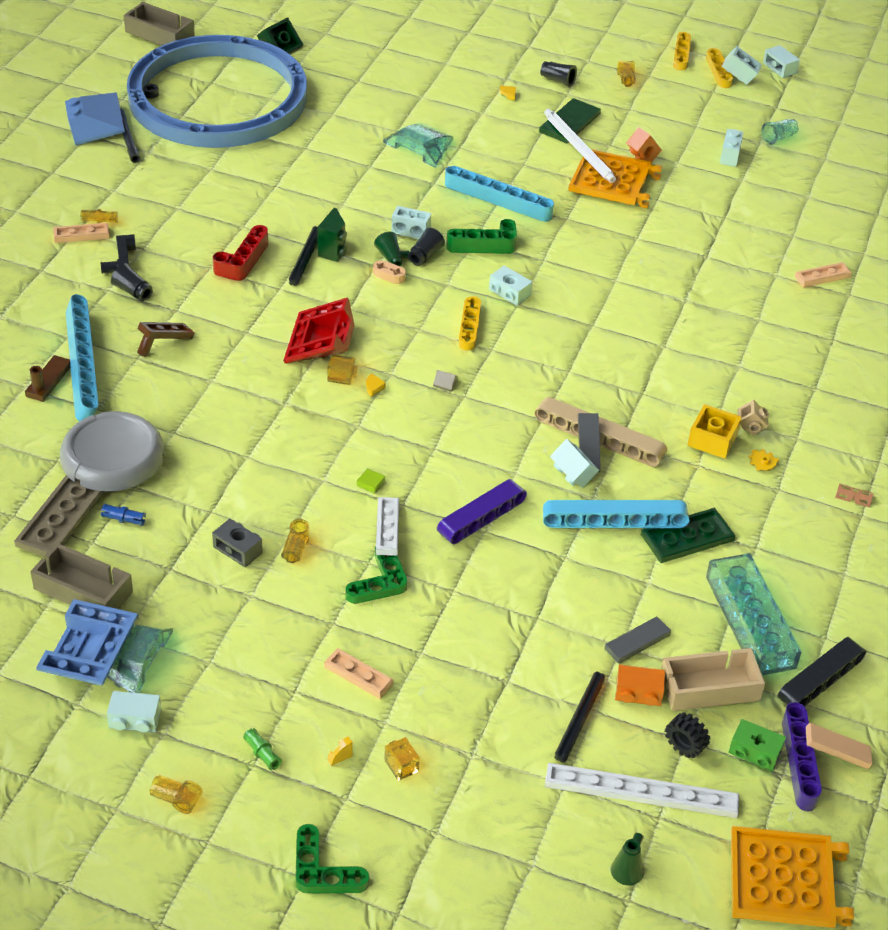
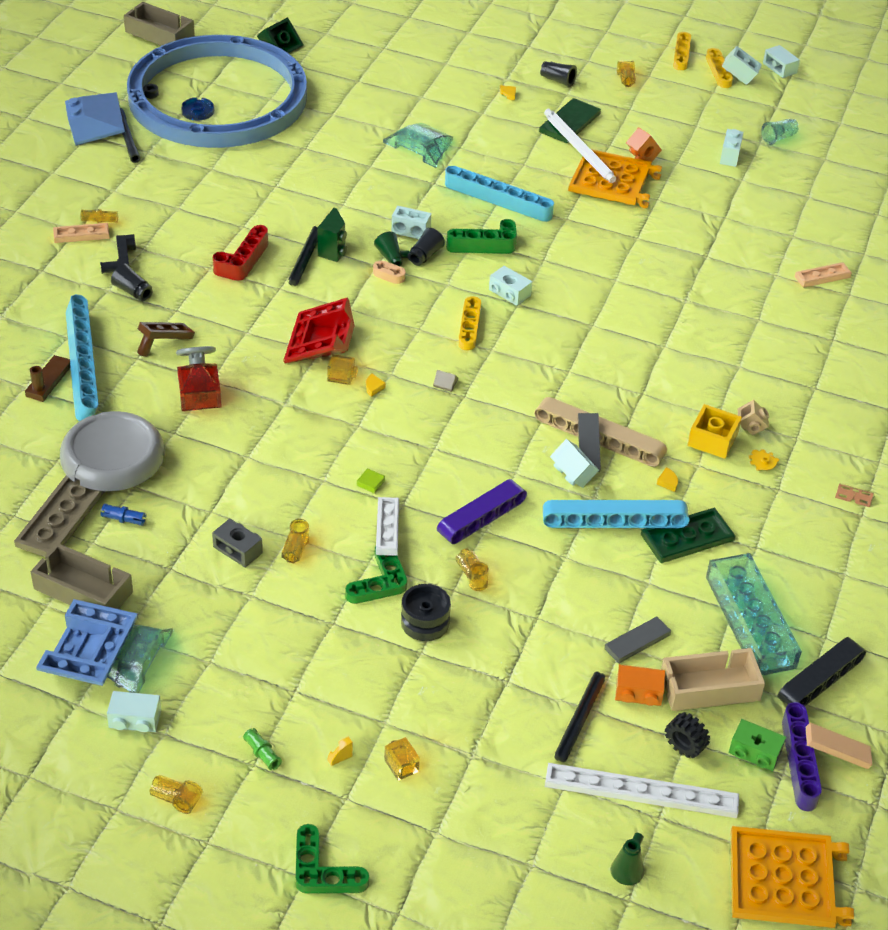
light nougat tile [324,648,393,699] -> none
none -> clear red piece [176,346,222,411]
none -> clear blue tile [181,97,214,121]
none -> black wheel [401,584,451,641]
none -> clear yellow piece [456,548,489,591]
none -> yellow tile [657,467,678,492]

